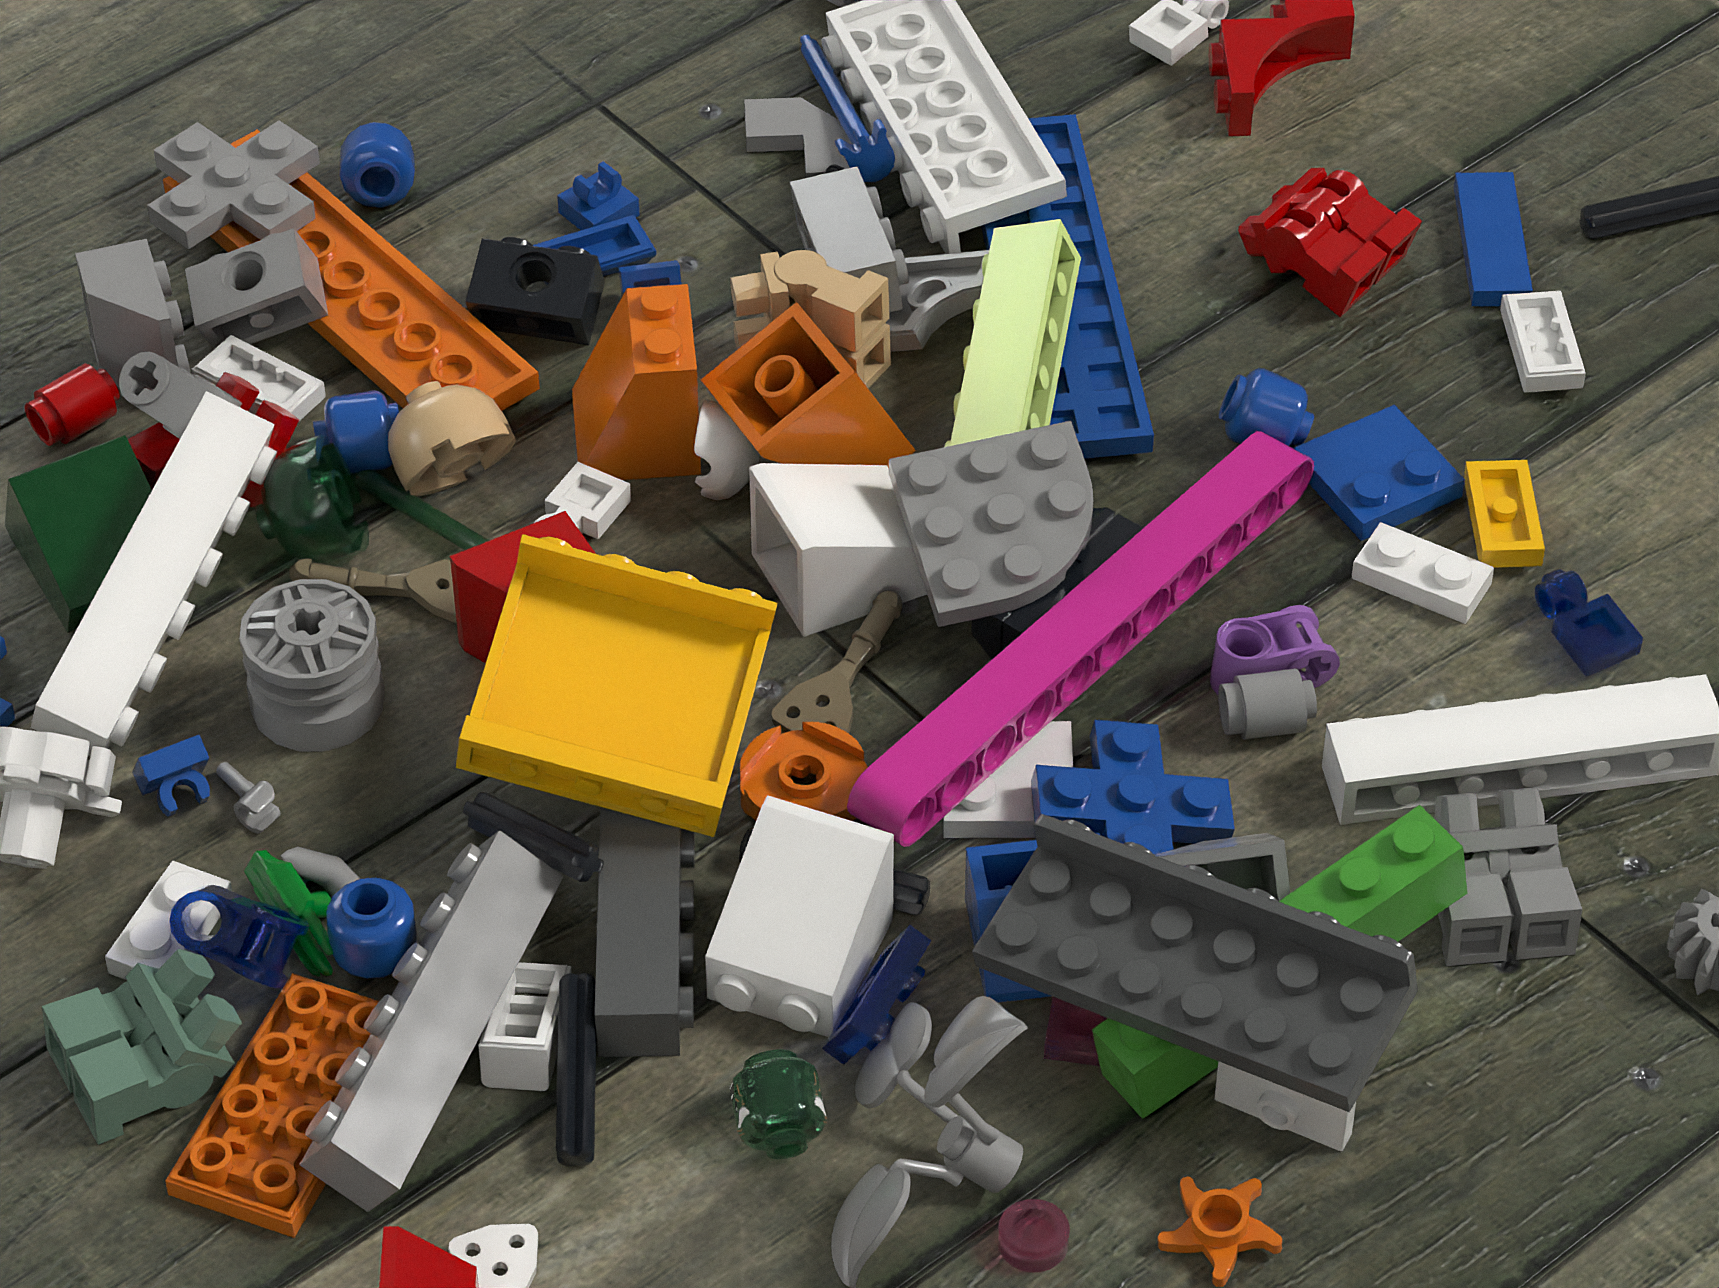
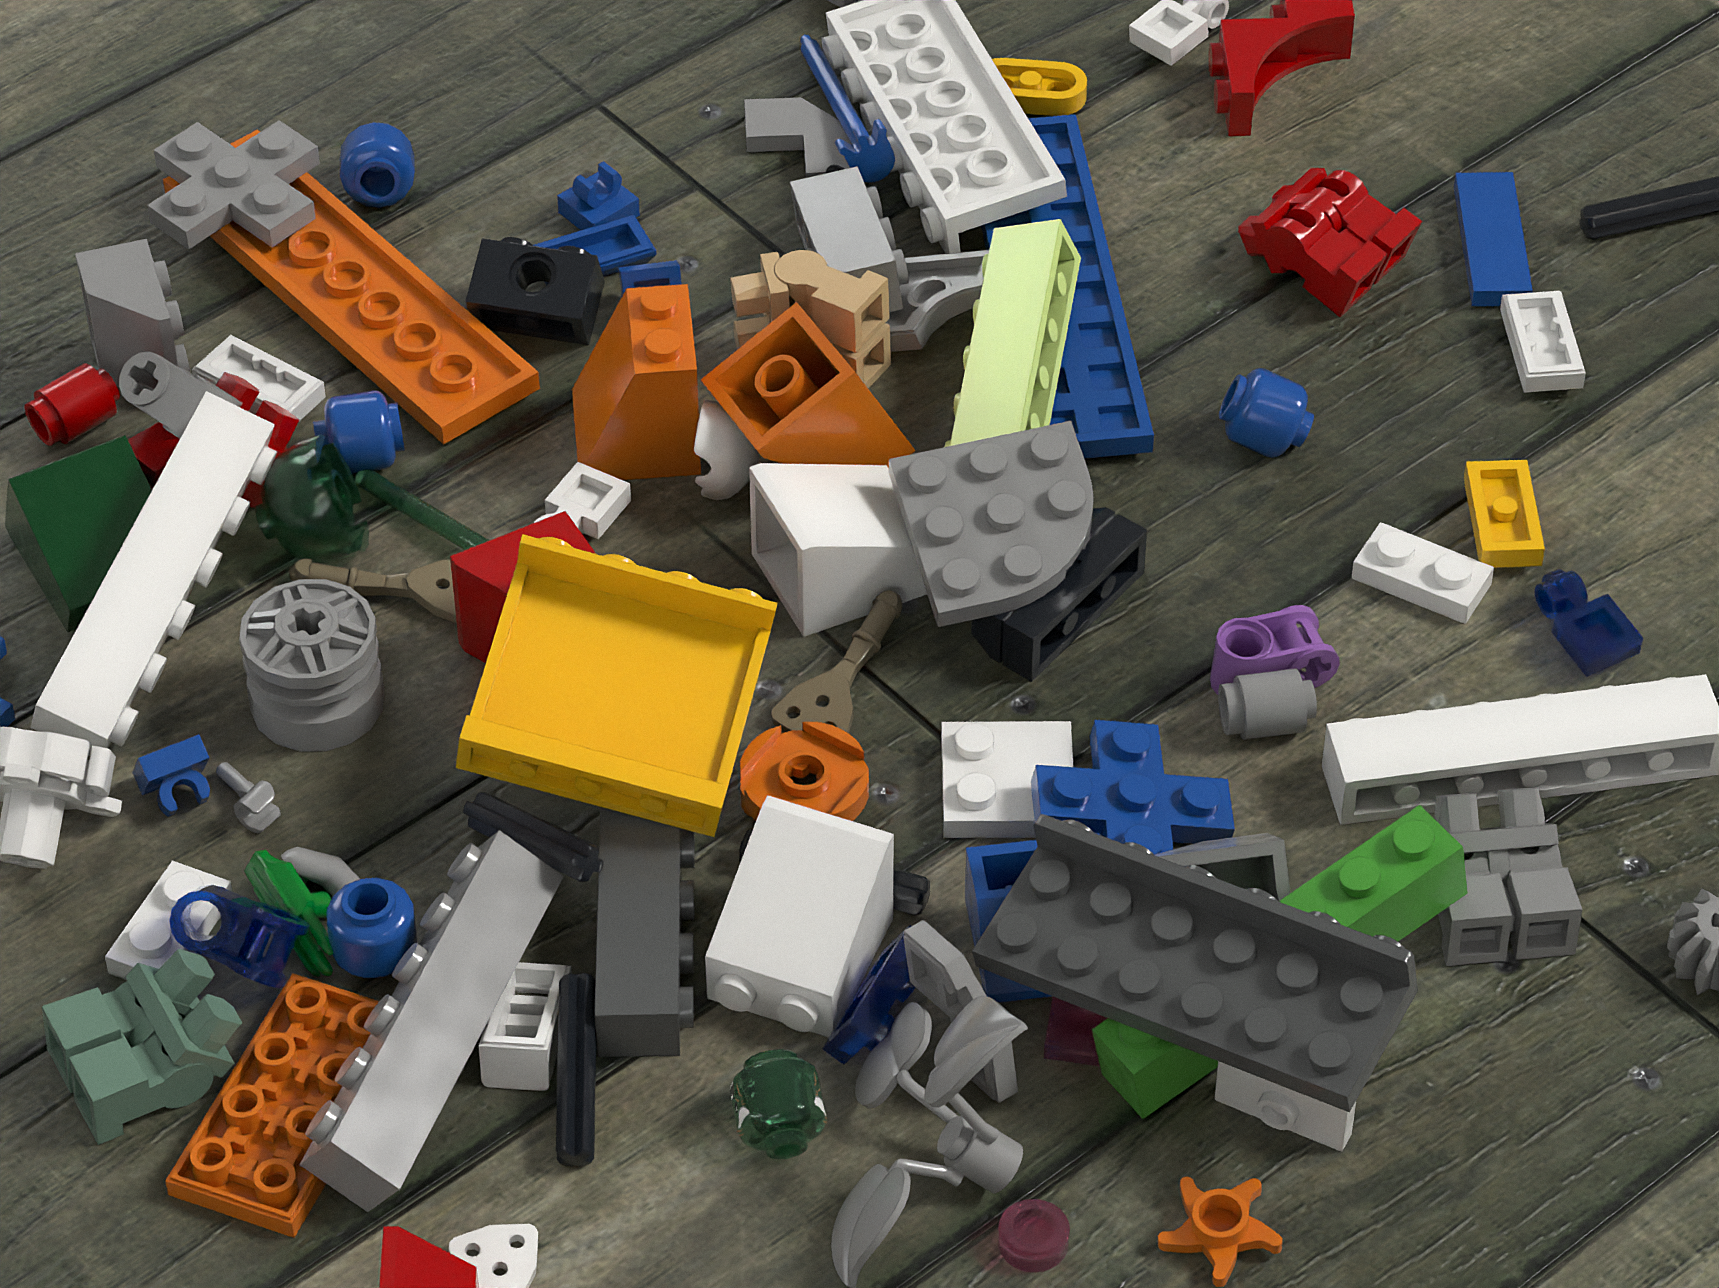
light grey brick [185,228,328,349] -> none
tan cylinder [388,381,516,496] -> none
dark pink beam [847,431,1314,847] -> none
blue plate [1294,404,1465,541] -> none
none -> light grey tile [903,920,1018,1103]
none -> yellow plate [992,58,1087,116]

